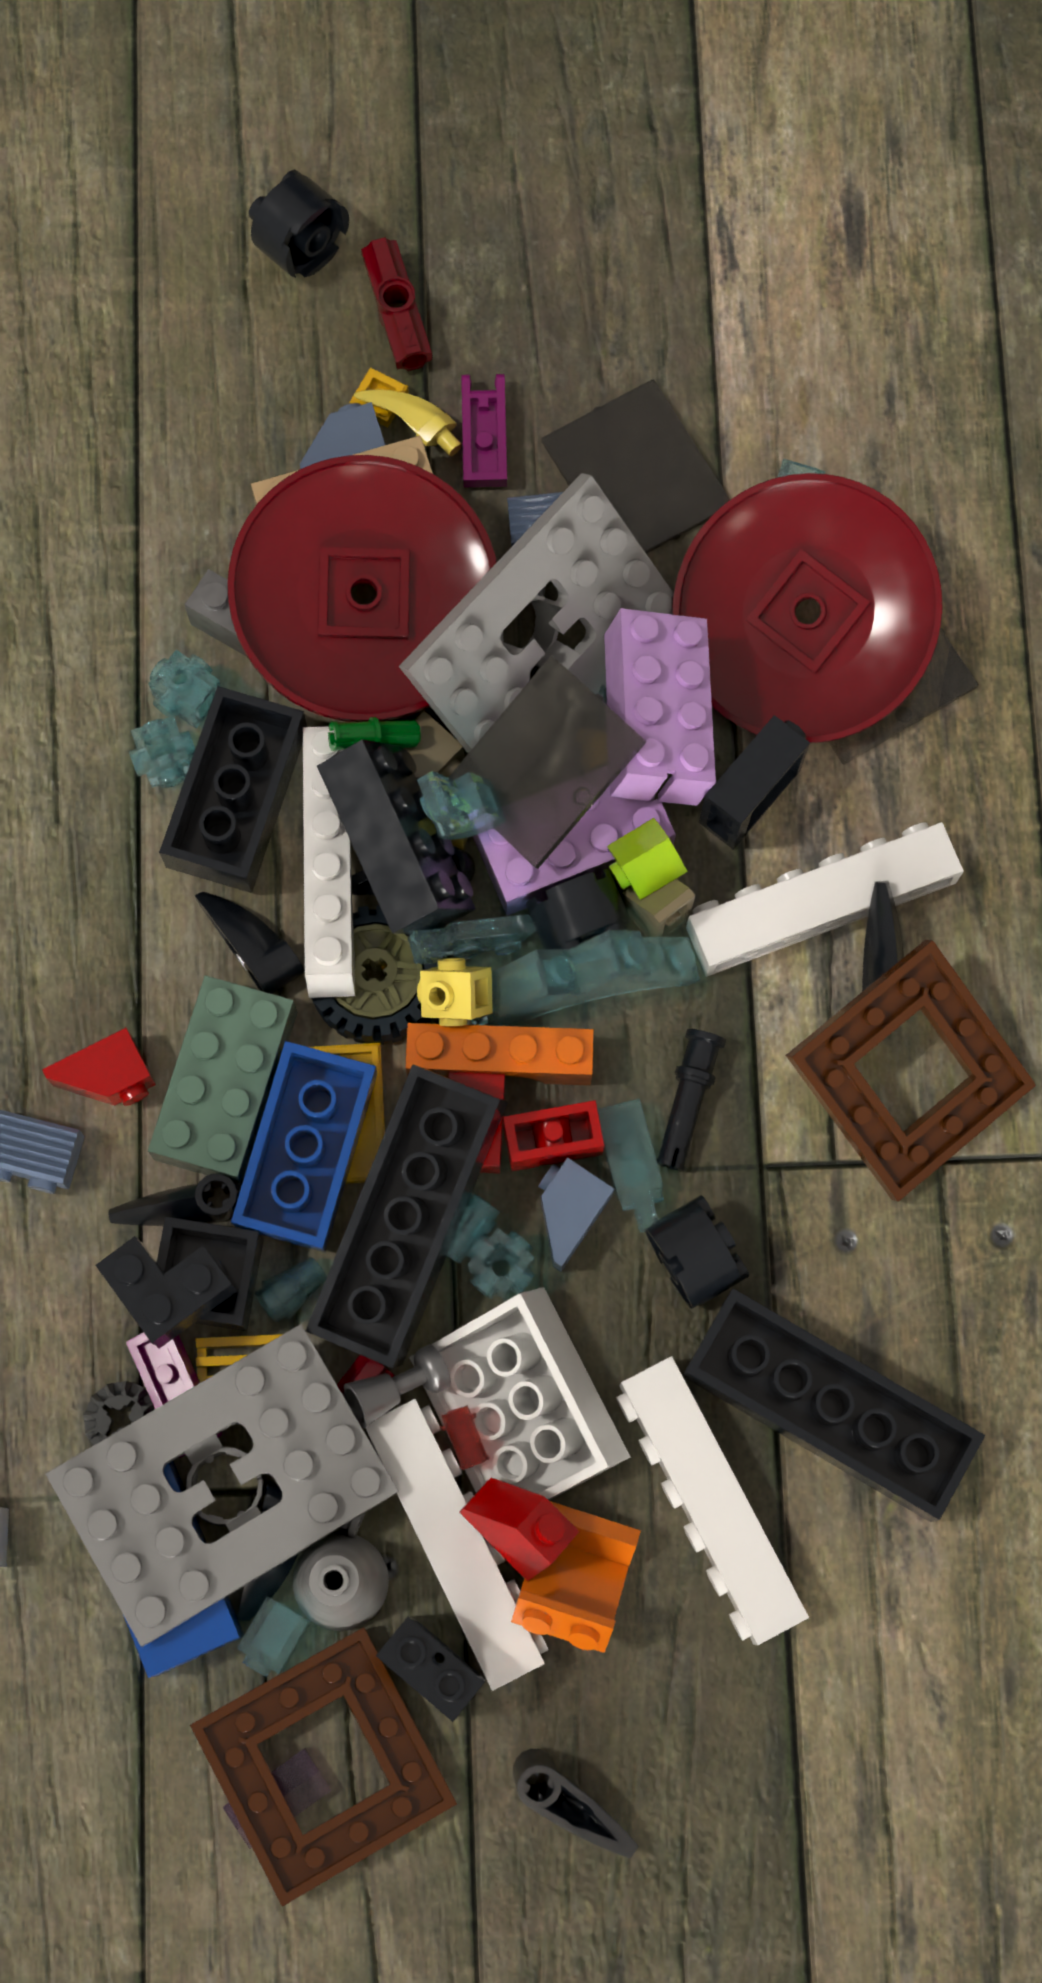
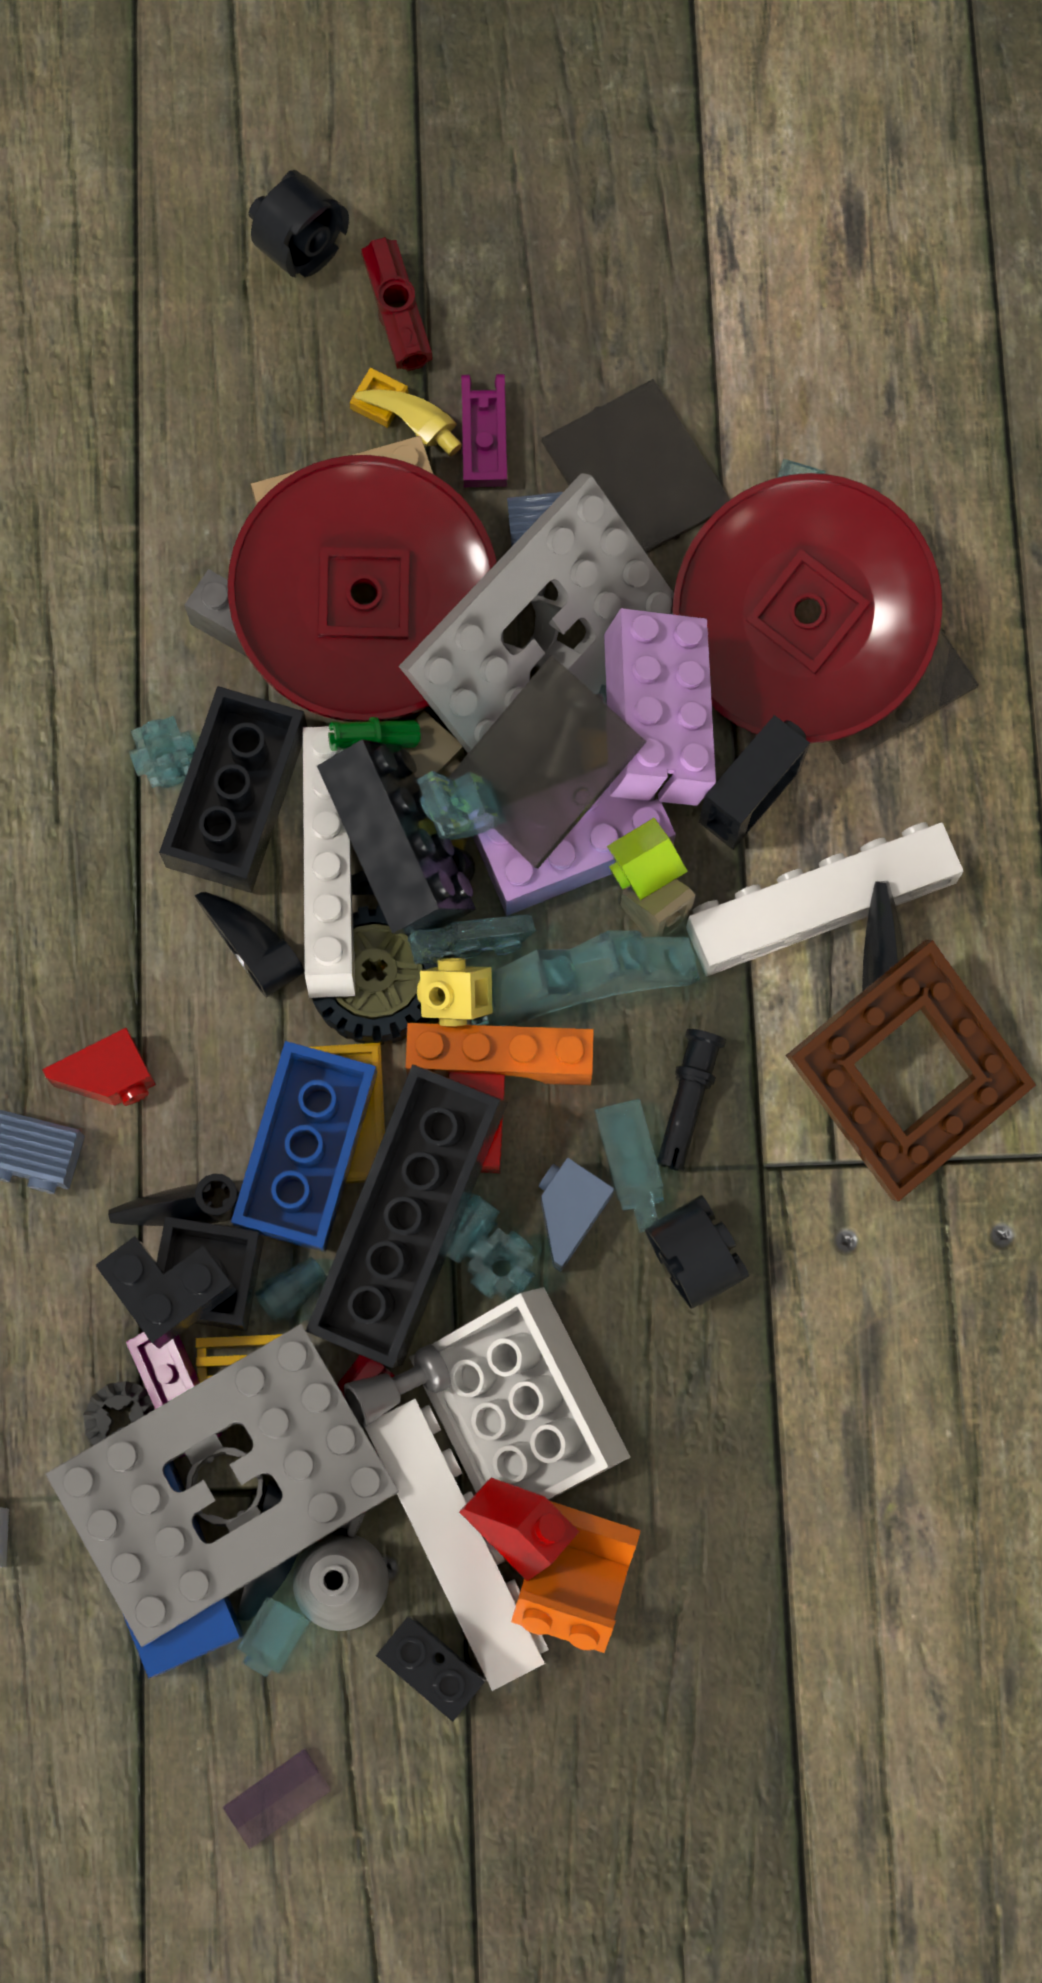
clear light blue brick [148,650,221,729] -> none
sand green brick [148,975,298,1185] -> none
reddish brown plate [190,1627,457,1907] -> none
sand blue slope [299,402,385,469] -> none
clear red pin [440,1405,490,1470] -> none
red brick [503,1100,604,1172] -> none
black piece [513,1749,639,1858] -> none
black brick [526,868,631,962] -> none
white brick [616,1356,809,1645] -> none
black brick [682,1288,985,1522] -> none

